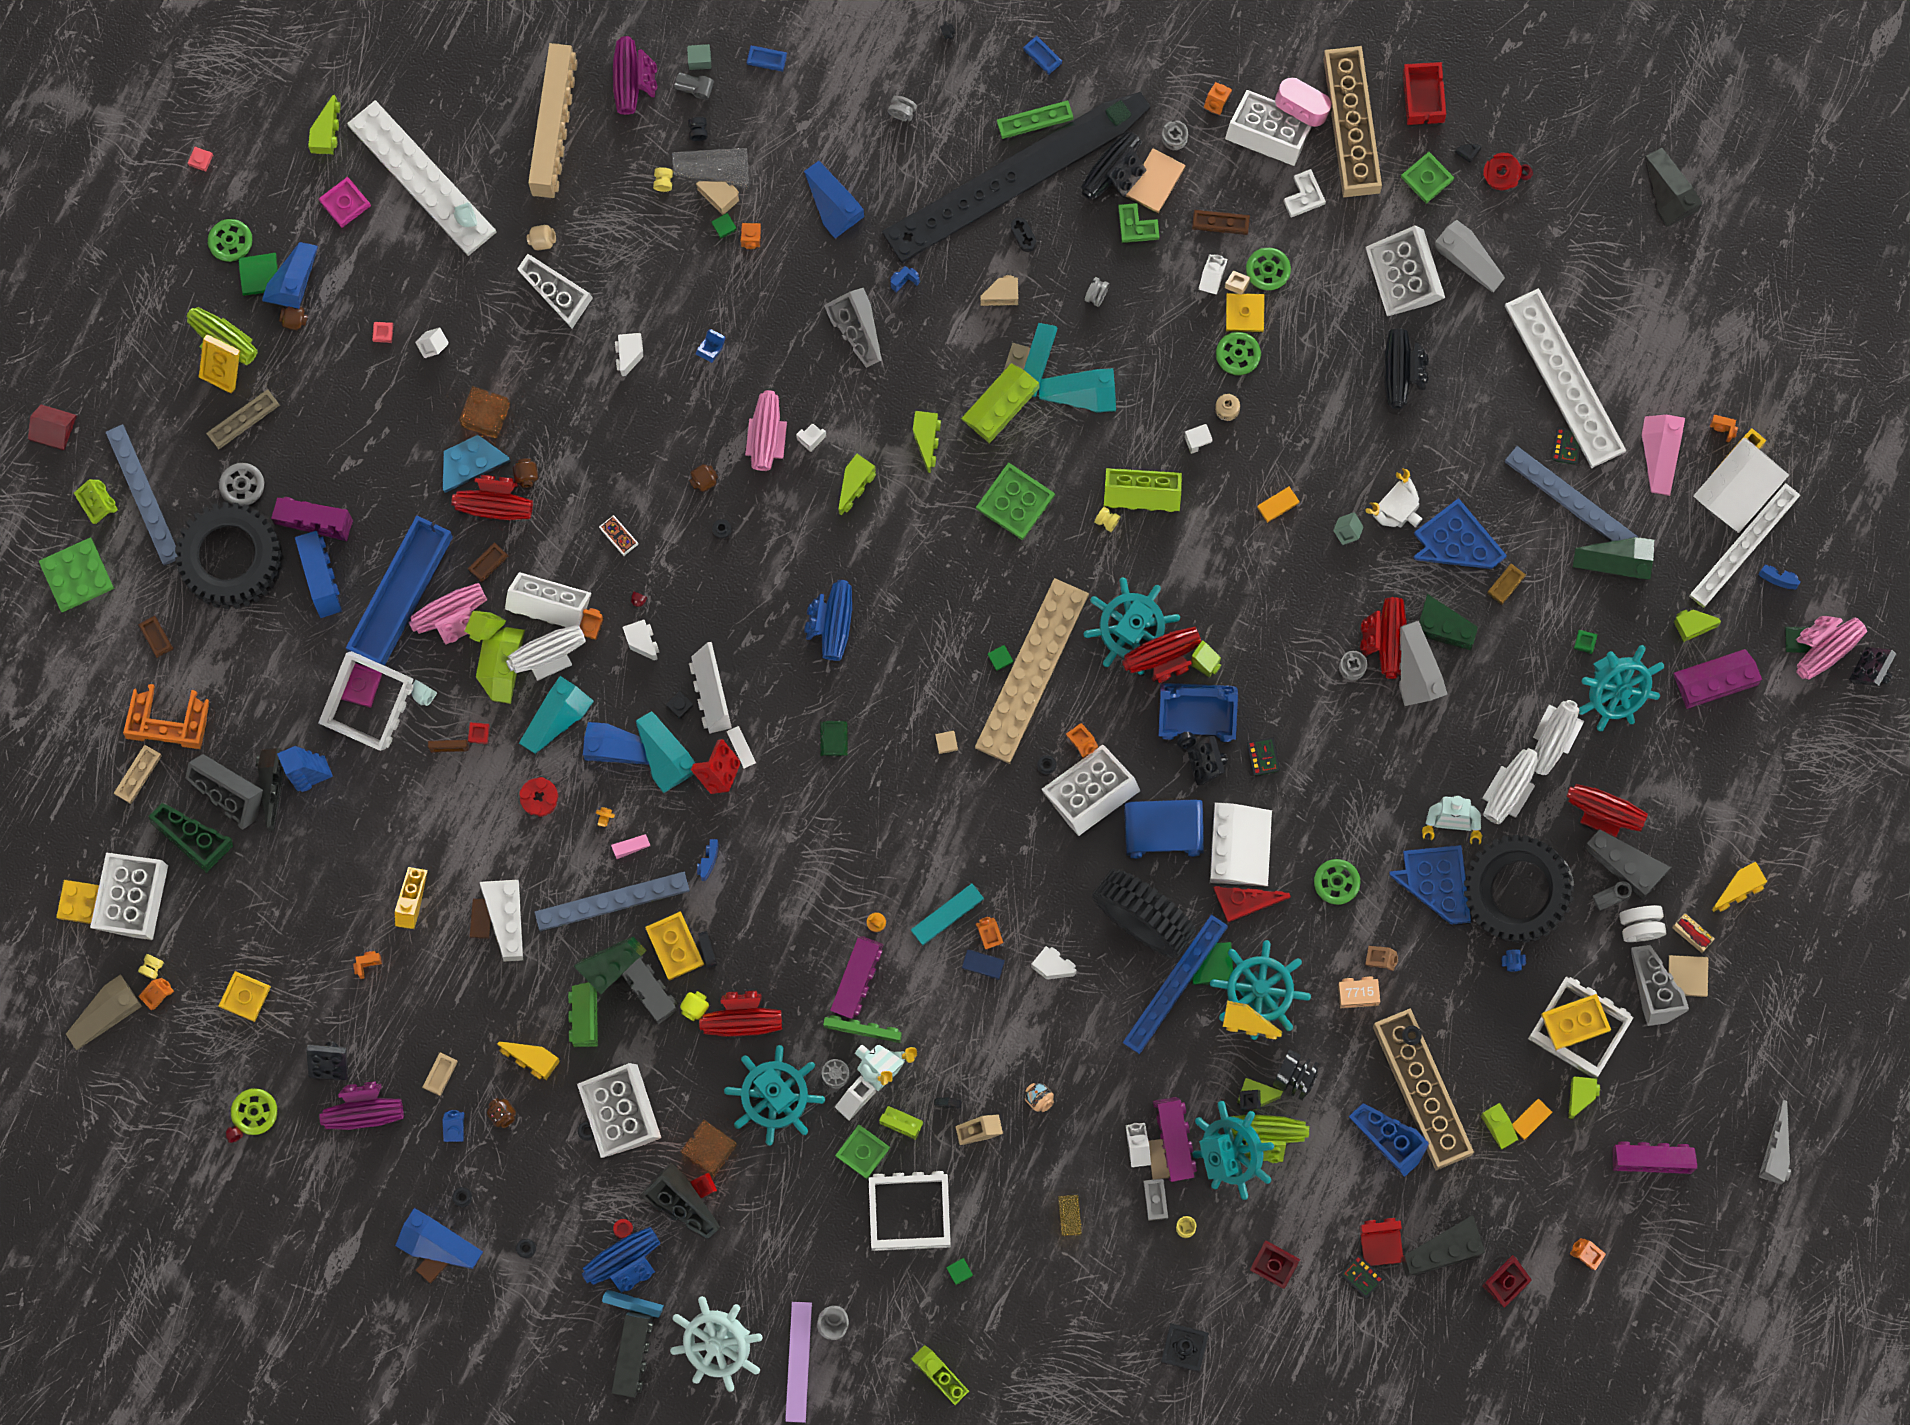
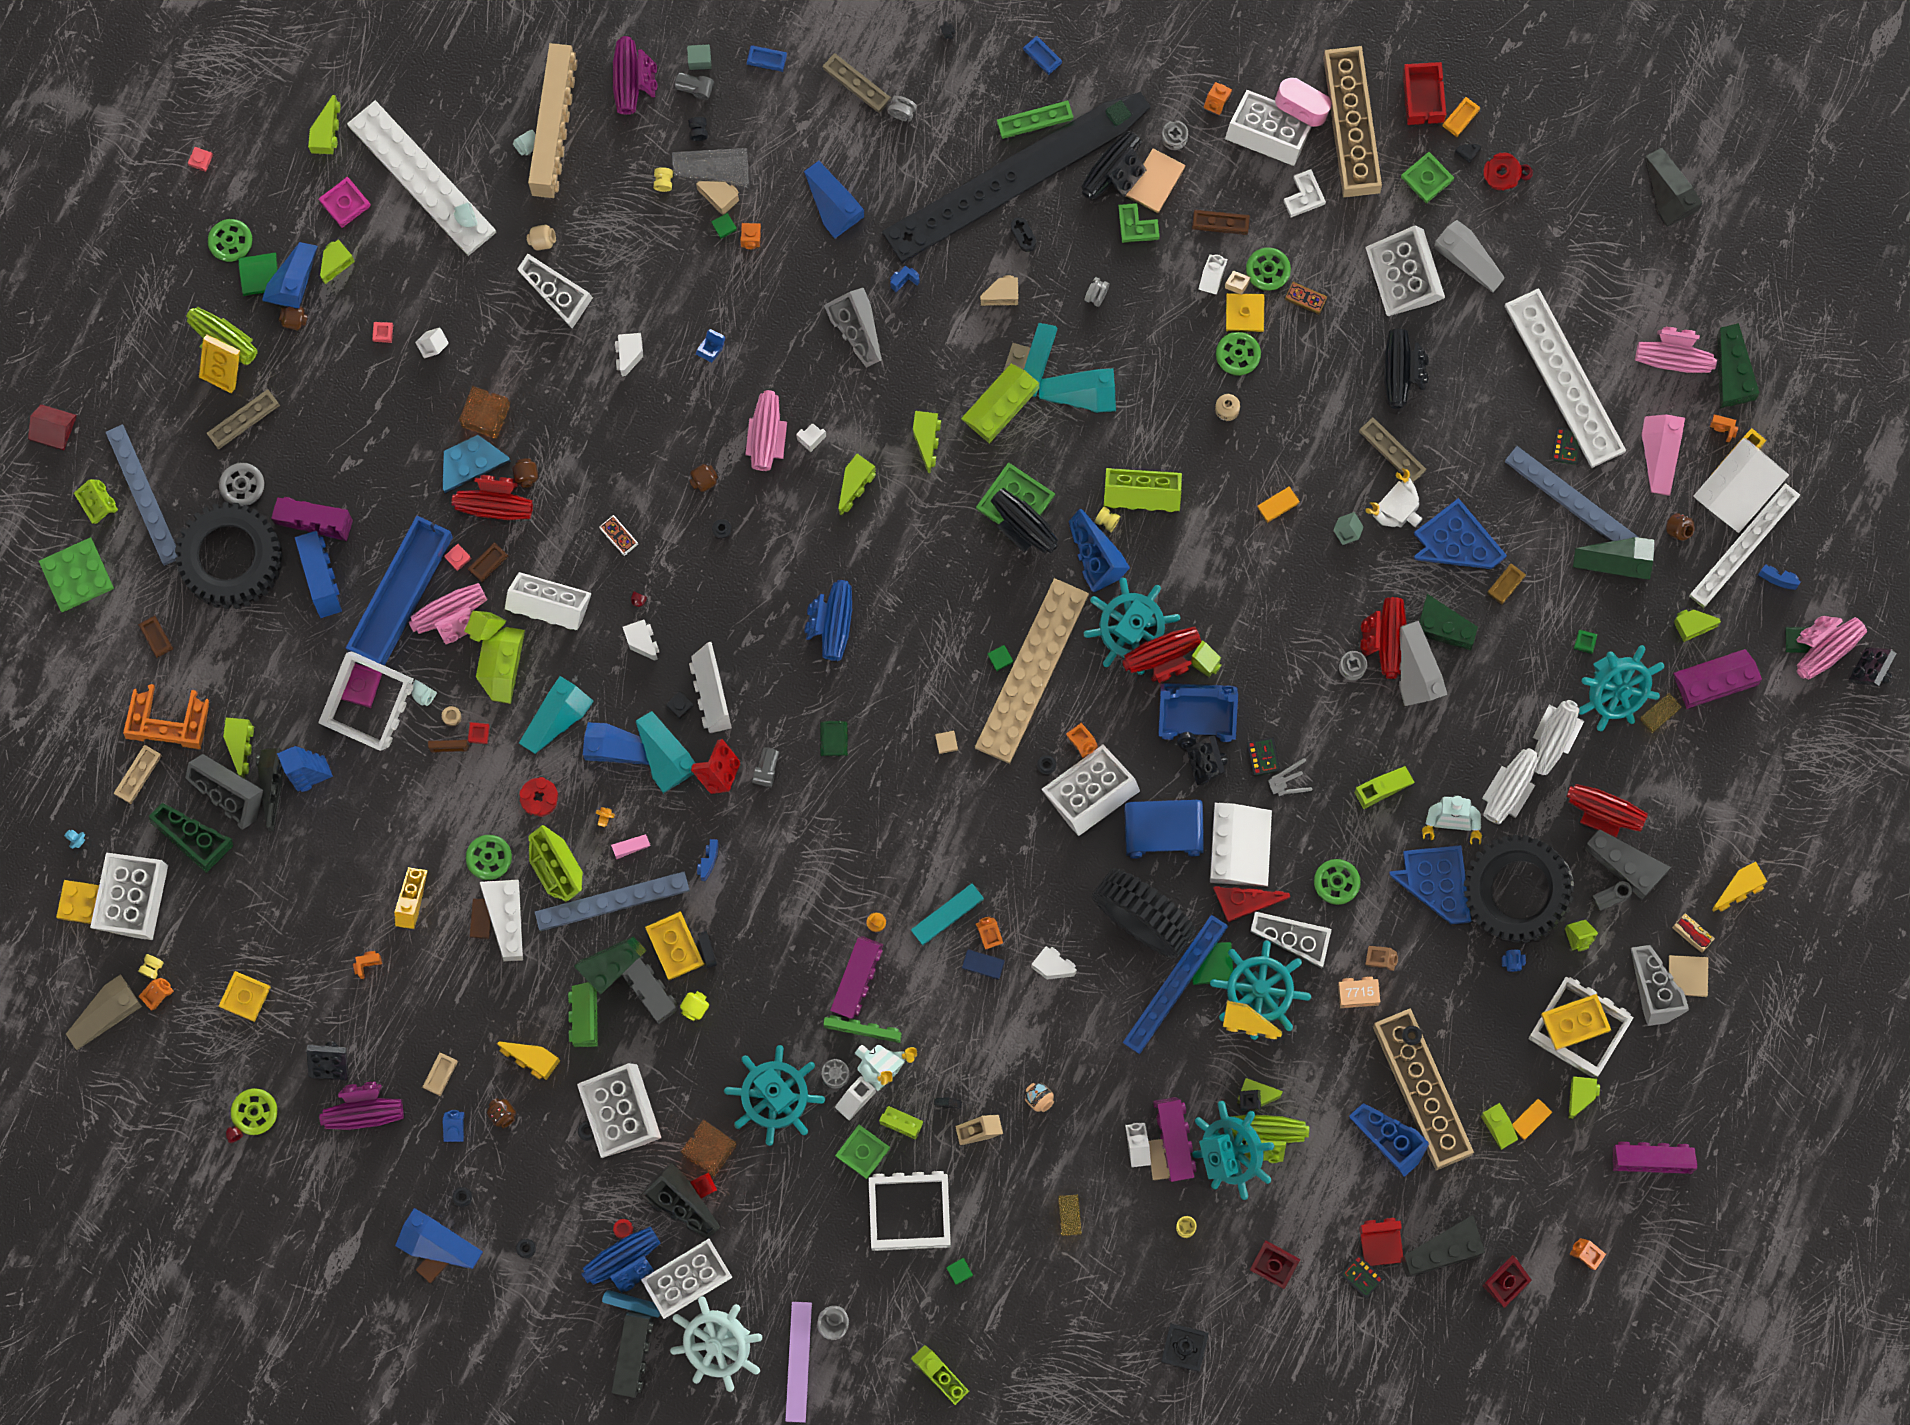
white plate [506,625,586,681] -> none
orange bracket [580,608,603,640] -> none
red plate [699,991,782,1036] -> none
white sticker [726,726,756,768] -> none
light grey plate [1144,1179,1168,1221] -> none
white panel [1184,424,1212,454] -> none
black wheel [1273,1050,1320,1101] -> none
white wheel [1619,906,1667,942] -> none
light grey wedge [1759,1100,1791,1184] -> none
none -> medium azure plate [64,830,85,849]
none -> lime slope [223,718,254,779]
none -> lime slope [320,239,355,284]
none -> tan tile [442,706,462,726]
none -> coral plate [444,544,471,571]
none -> bright green plate [466,835,512,880]
none -> light aqua piece [513,130,536,155]
none -> lime wedge [529,825,583,901]
none -> white slope [641,1239,732,1319]
none -> dark grey piece [752,747,779,788]
none -> dark tan plate [822,53,891,113]
none -> black plate [990,488,1058,554]
none -> blue wedge [1069,509,1130,592]
none -> white wedge [1250,912,1332,968]
none -> light grey plant [1268,758,1312,796]
none -> tile [1285,282,1327,315]
none -> lime slope [1355,766,1415,809]
none -> dark tan plate [1359,417,1426,483]
none -> light orange tile [1443,97,1480,137]
none -> lime slope [1565,919,1598,952]
none -> bright pink plate [1635,327,1717,373]
none -> clear yellow tile [1640,693,1682,733]
none -> reddish brown head [1666,513,1695,541]
none -> dark green wedge [1717,323,1760,409]

